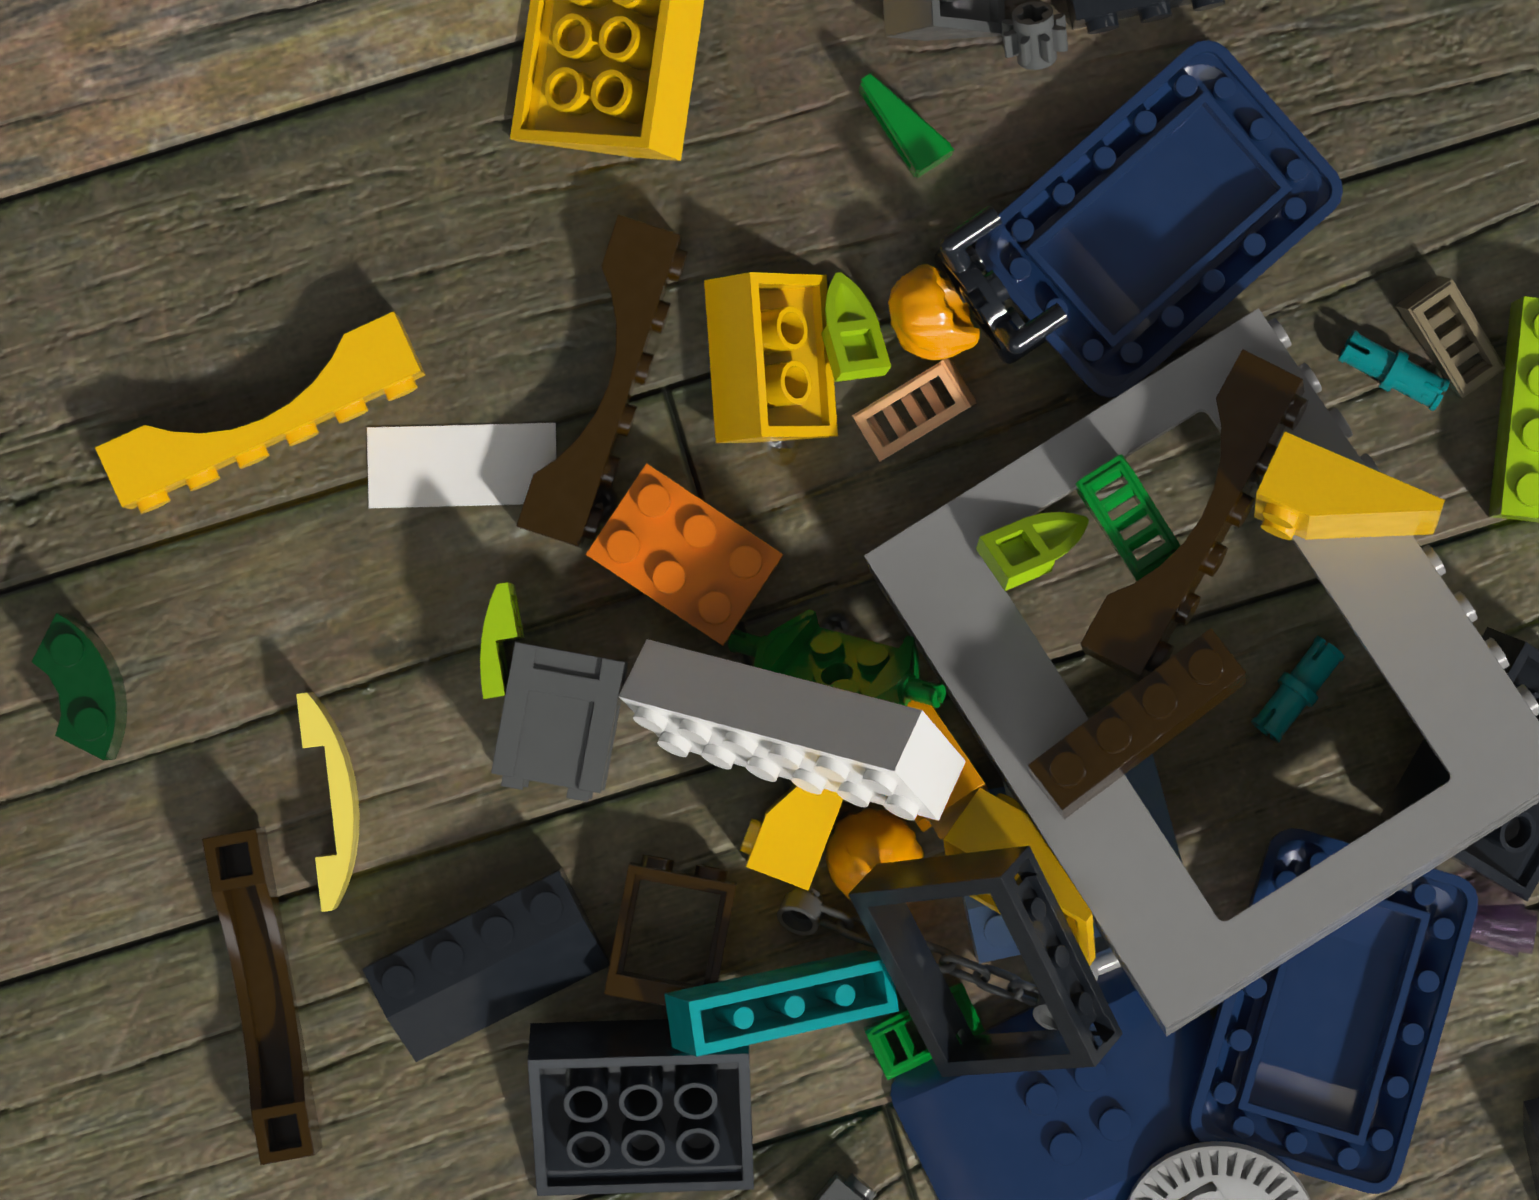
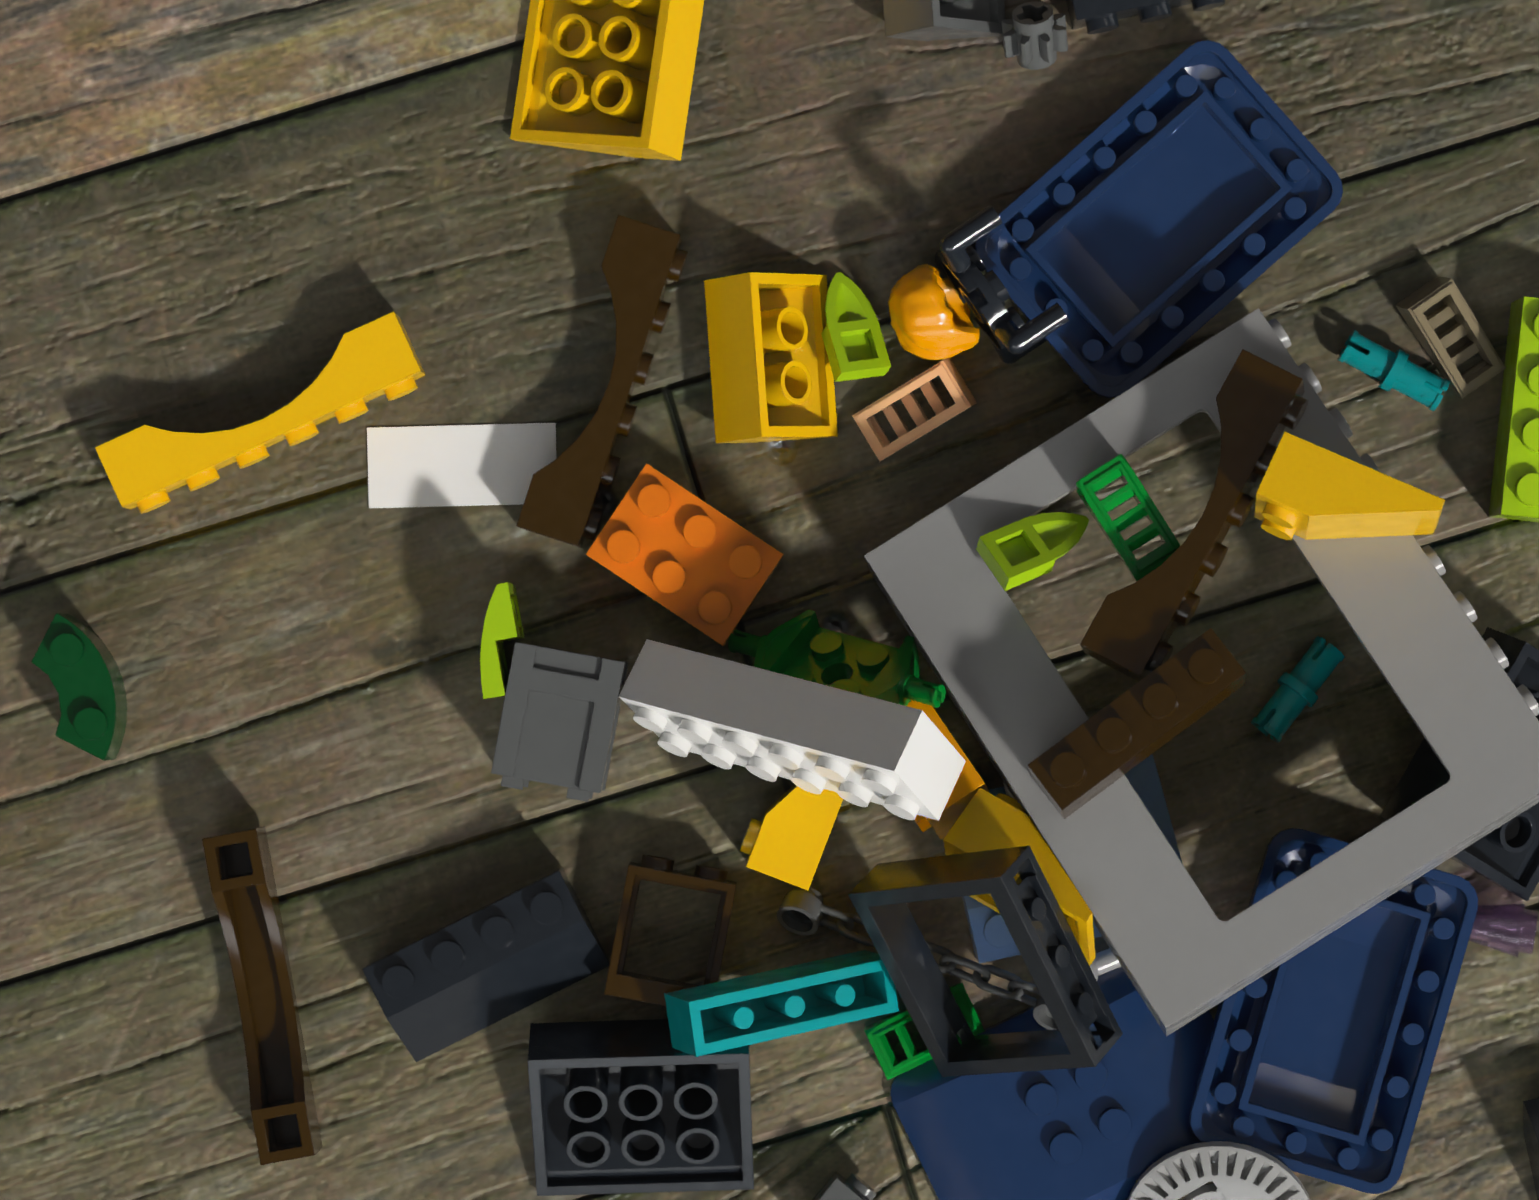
light yellow slope [296,692,360,912] -> none
light orange hair [825,808,924,902] -> none
green slope [858,74,955,178] -> none

